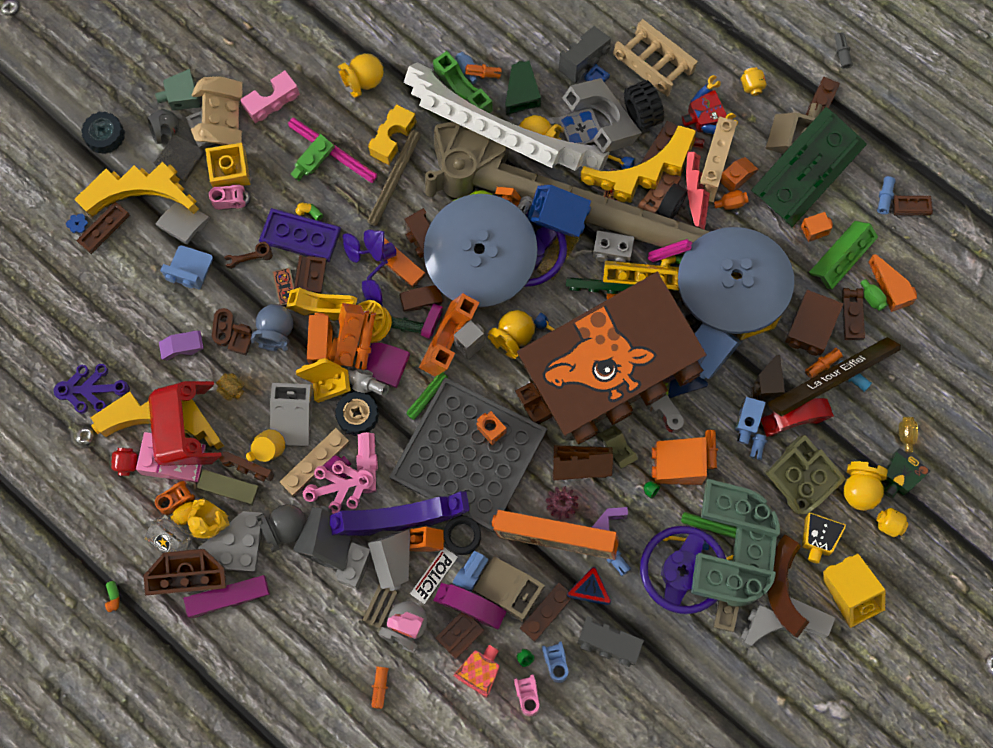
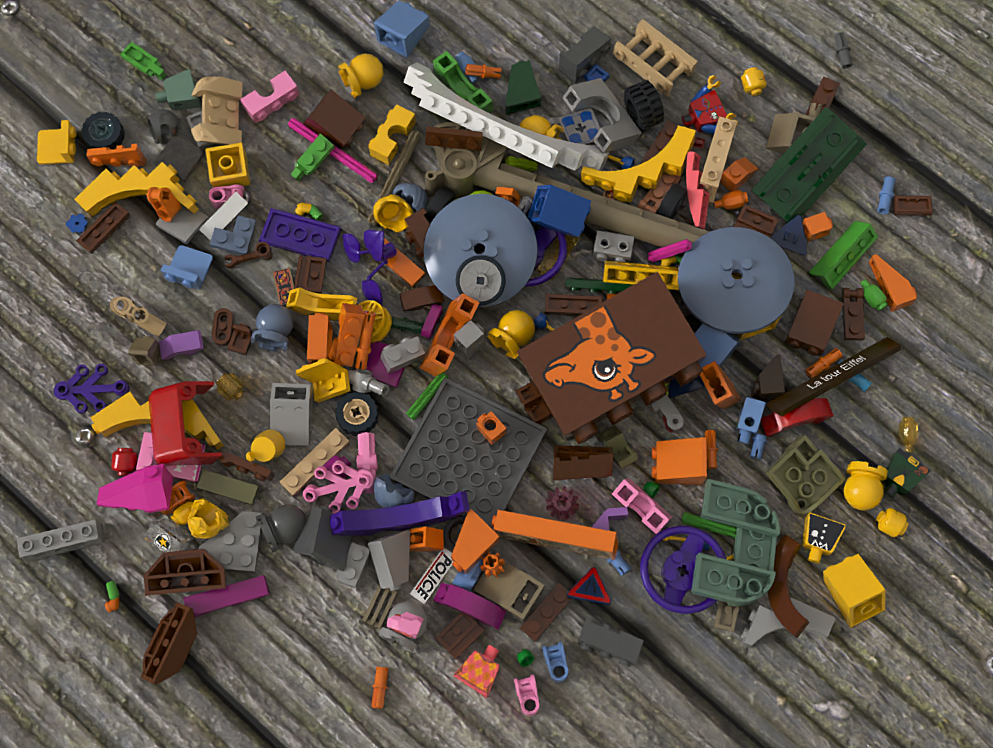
none -> light grey brick [17,520,105,562]
none -> yellow bracket [37,120,76,165]
none -> orange wing [86,144,146,167]
none -> dark pink wedge [97,464,173,513]
none -> tan connector [110,297,167,337]
none -> bright green hinge [120,42,167,80]
none -> dark tan slope [128,336,160,366]
none -> reddish brown wedge [141,602,197,685]
none -> orange piece [147,187,181,222]
none -> white sticker [199,192,248,241]
none -> sand blue plate [210,215,256,255]
none -> reddish brown slope [303,90,366,149]
none -> yellow piece [373,194,414,233]
none -> sand blue piece [373,474,414,508]
none -> medium blue slope [374,0,430,58]
none -> light grey brick [380,336,425,374]
none -> sand blue piece [392,183,428,213]
none -> reddish brown plate [425,126,483,151]
none -> black tyre [425,187,456,221]
none -> orange slope [451,509,500,574]
none -> light grey wheel [455,255,506,306]
none -> orange gear [480,552,506,578]
none -> lime axle [505,156,538,172]
none -> reddish brown plate [545,294,602,316]
none -> bright pink arch [612,478,673,534]
none -> orange slope [699,361,742,409]
none -> reddish brown plate [734,204,779,238]
none -> dark blue piece [770,215,807,255]

